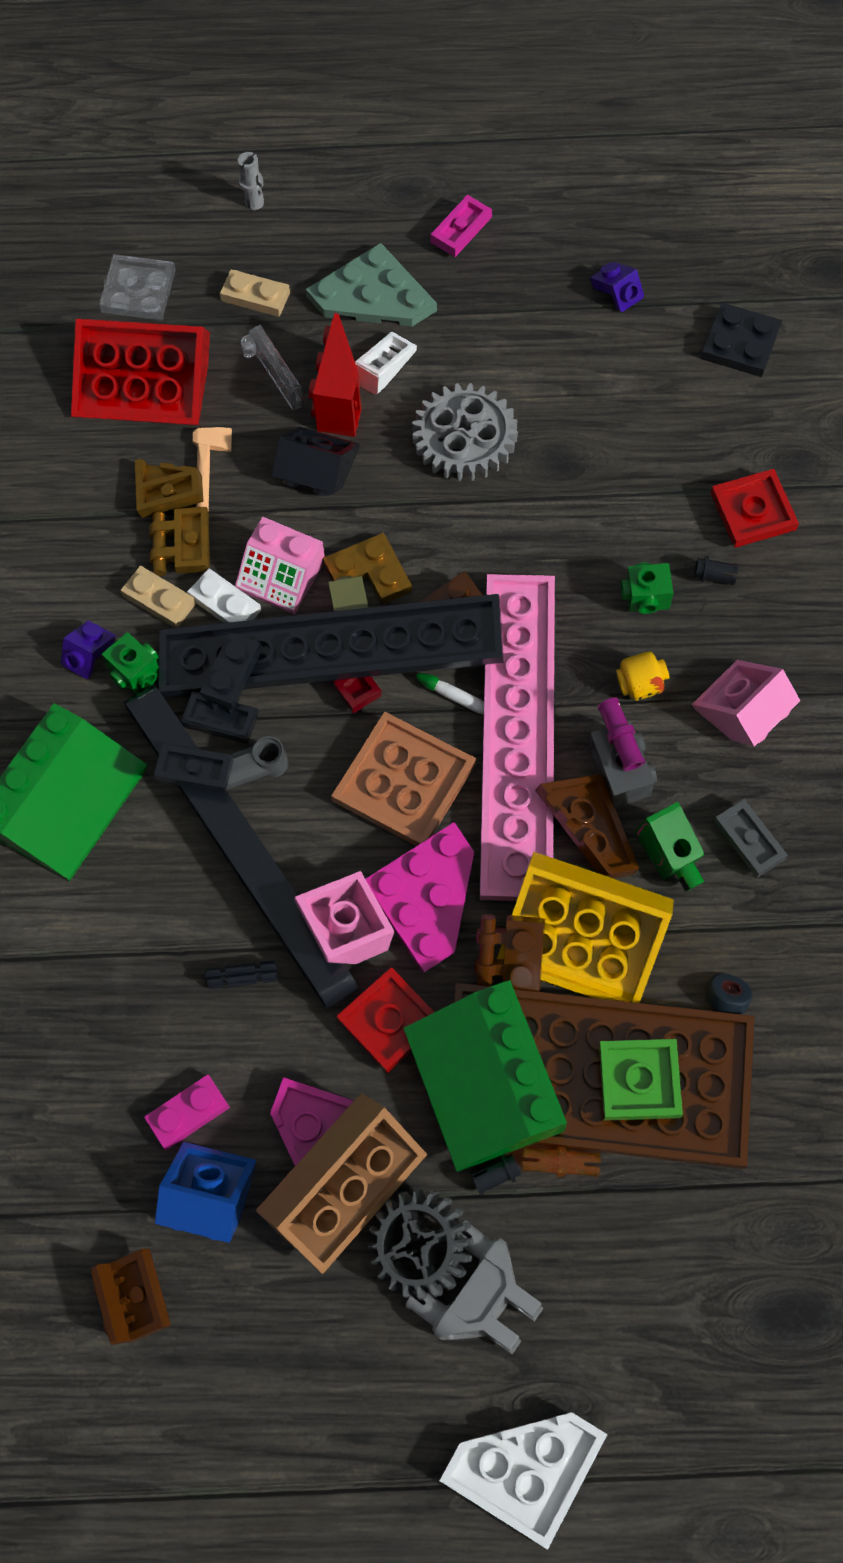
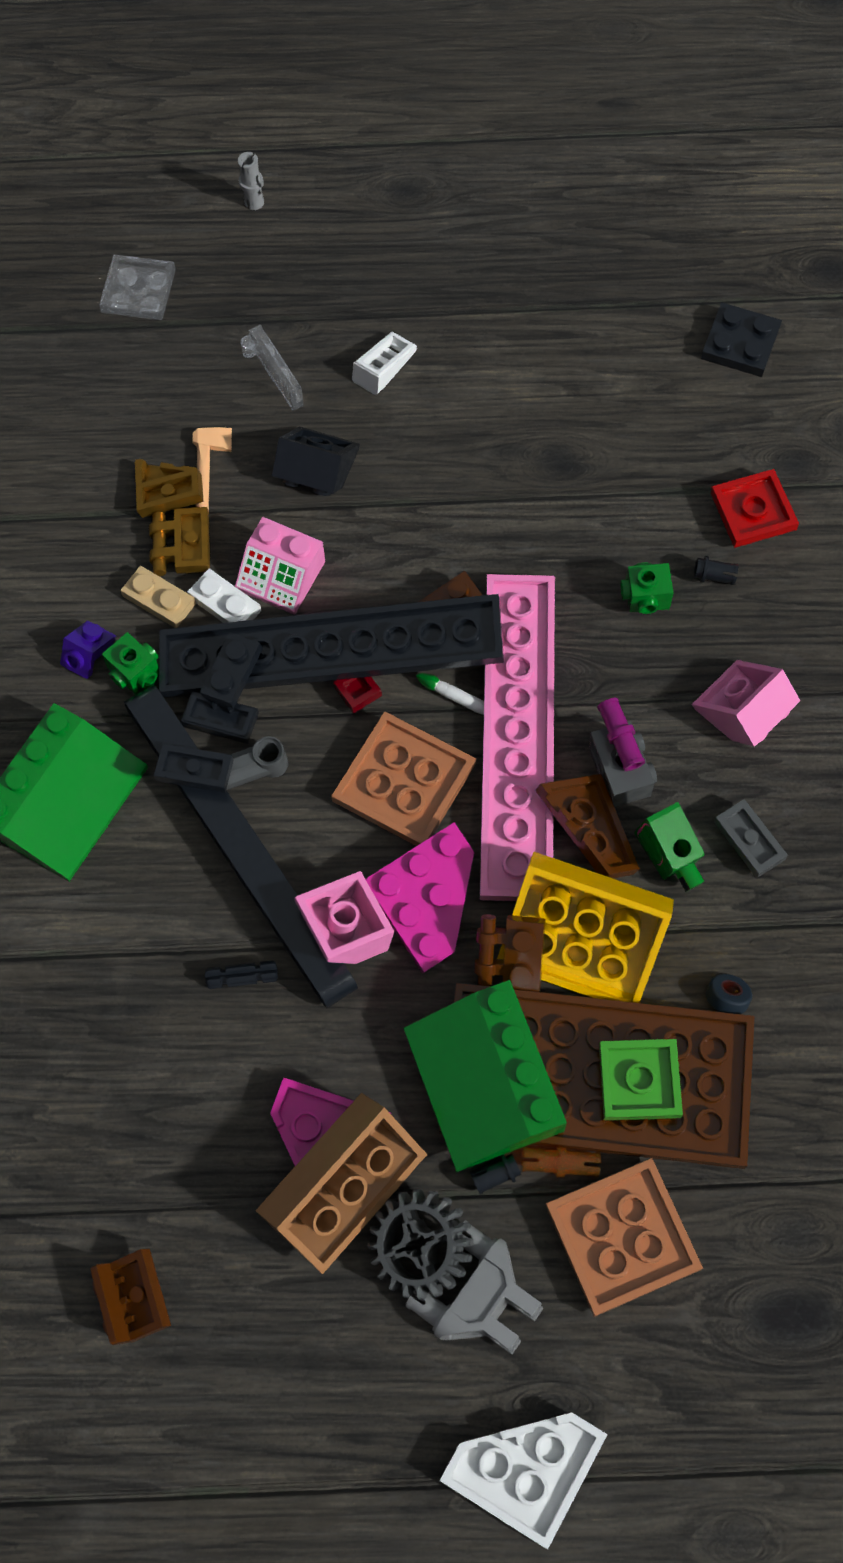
red slope [71,319,210,426] -> none
dark pink plate [144,1074,230,1151] -> none
blue slope [155,1142,257,1243] -> none
tan plate [220,269,290,317] -> none
sand green plate [306,243,437,327] -> none
red slope [309,313,362,437] -> none
pearl gold plate [323,533,412,605] -> none
olive brick [328,576,368,611] -> none
red plate [336,967,434,1073] -> none
light grey gear [412,383,518,481] -> none
dark pink plate [430,195,492,257] -> none
dark purple bracket [590,262,644,312] -> none
yellow head [616,651,670,701] -> none
none -> nougat plate [545,1158,703,1317]

